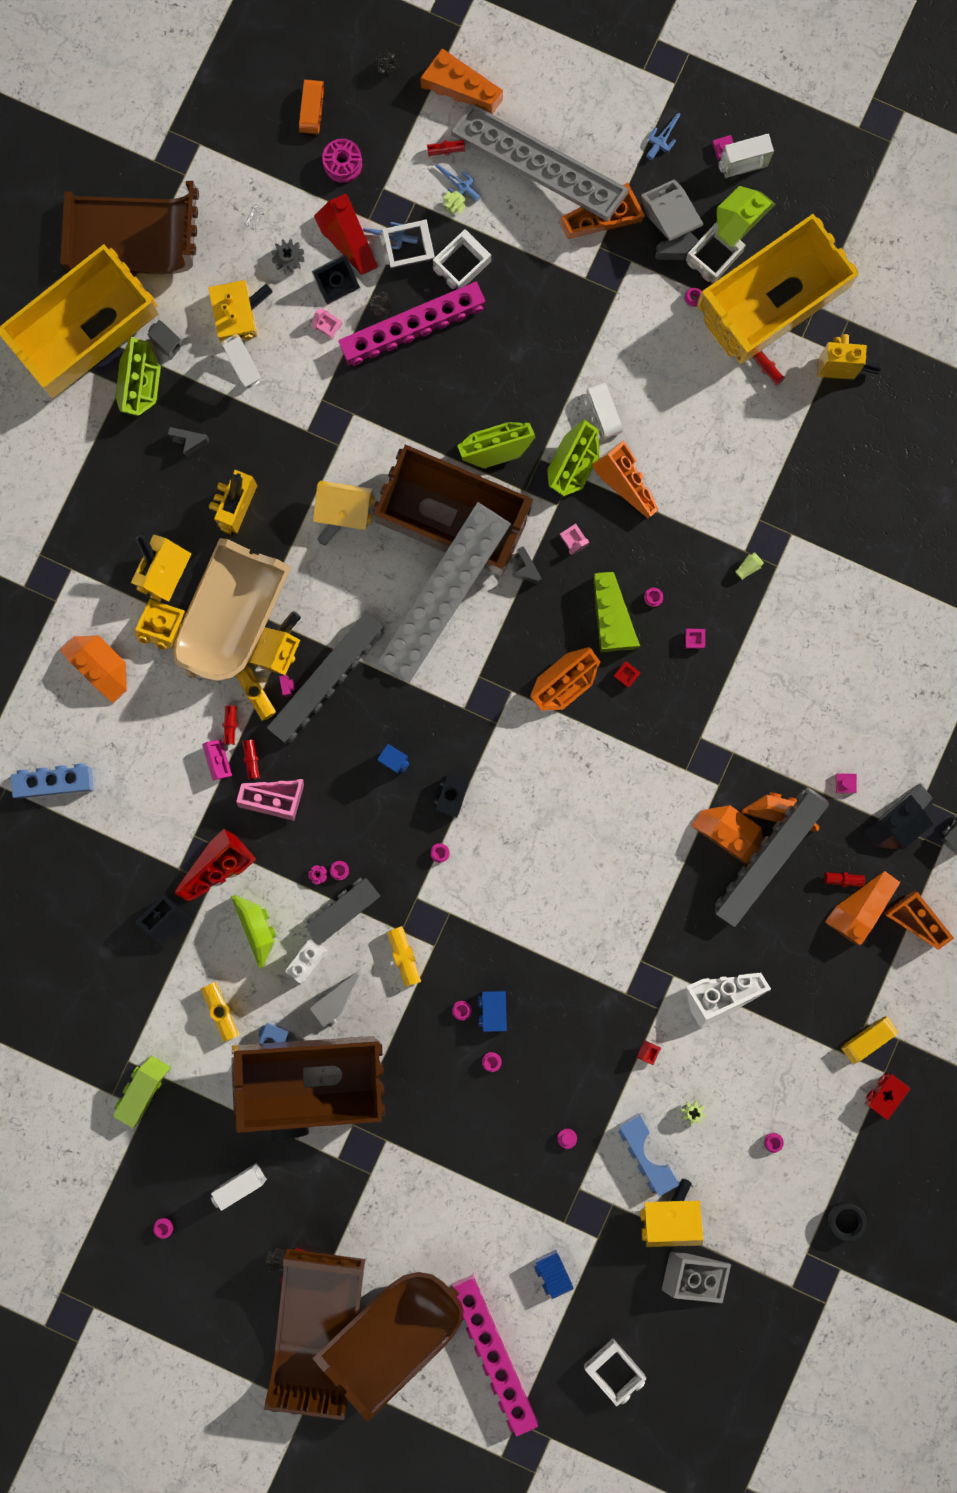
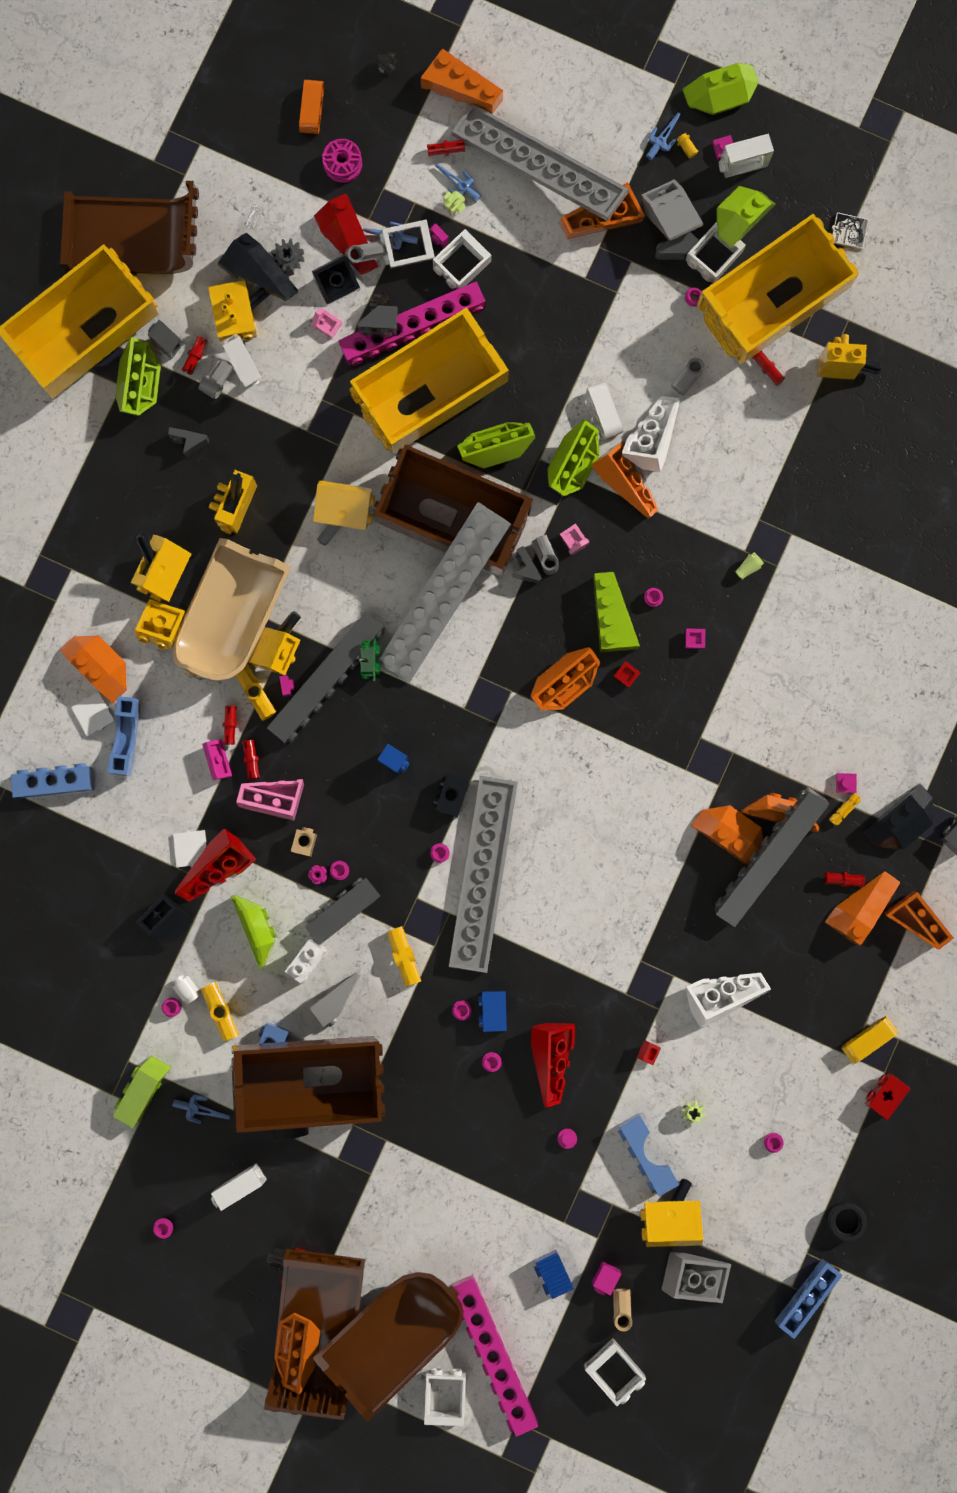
none -> white piece [71,692,115,736]
none -> medium blue arch [108,696,141,776]
none -> dark pink plate [162,997,182,1017]
none -> white brick [172,975,200,1005]
none -> medium blue piece [172,1094,230,1124]
none -> white piece [173,830,207,867]
none -> red pin [181,336,208,375]
none -> light grey piece [198,359,233,399]
none -> black wedge [218,233,299,301]
none -> orange wedge [274,1313,320,1394]
none -> tan brick [291,827,317,857]
none -> light grey piece [345,241,384,264]
none -> yellow panel [349,307,509,454]
none -> dark grey slope [358,305,398,337]
none -> green hinge [360,638,380,681]
none -> white window [424,1368,466,1426]
none -> dark pink plate [430,224,449,248]
none -> light grey plate [449,776,518,973]
none -> light grey piece [531,535,559,575]
none -> red wedge [531,1023,575,1108]
none -> dark pink brick [592,1261,621,1295]
none -> tan piece [613,1289,632,1331]
none -> white wedge [622,396,680,472]
none -> light grey piece [671,358,704,396]
none -> yellow pin [677,133,699,159]
none -> lime wedge [683,63,759,115]
none -> medium blue brick [775,1258,843,1339]
none -> yellow axle [829,793,861,826]
none -> piece [832,212,869,250]

